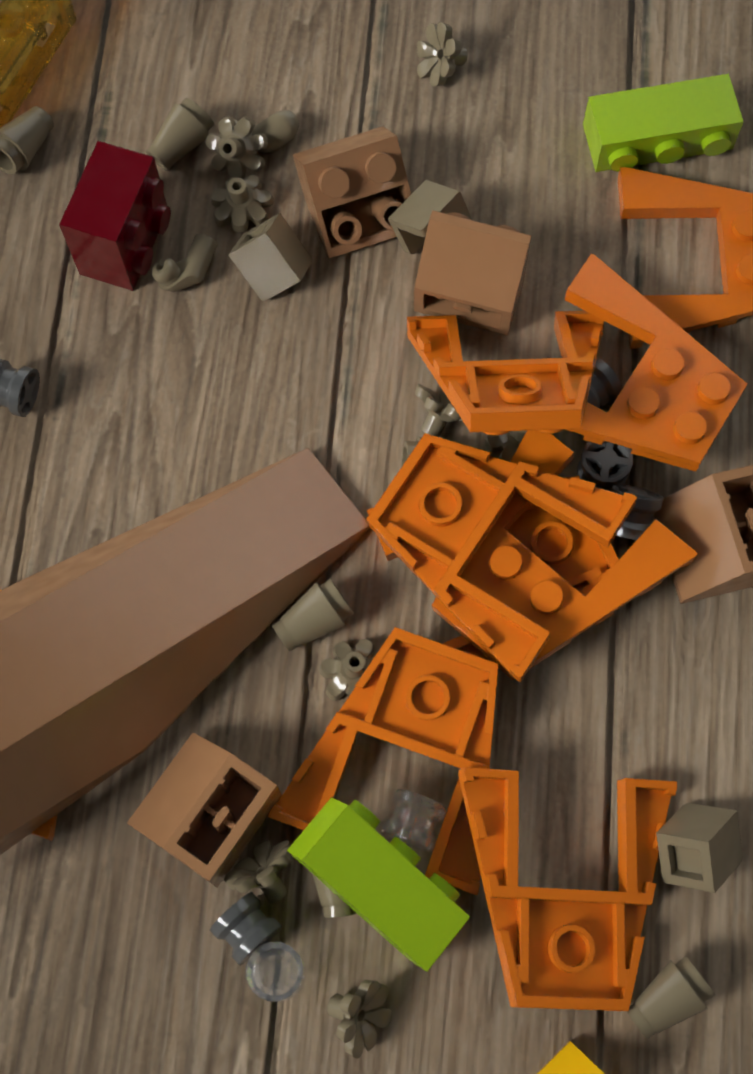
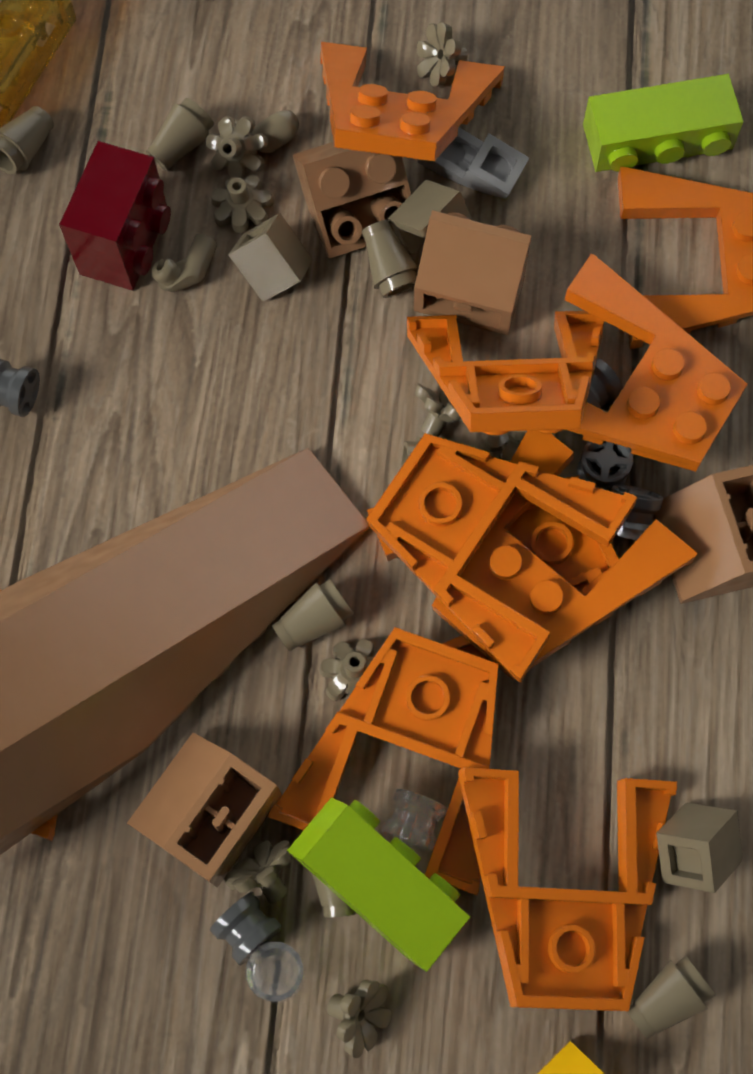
none -> orange wing [320,42,505,162]
none -> dark tan cone [362,220,419,298]
none -> light grey slope [417,127,529,199]

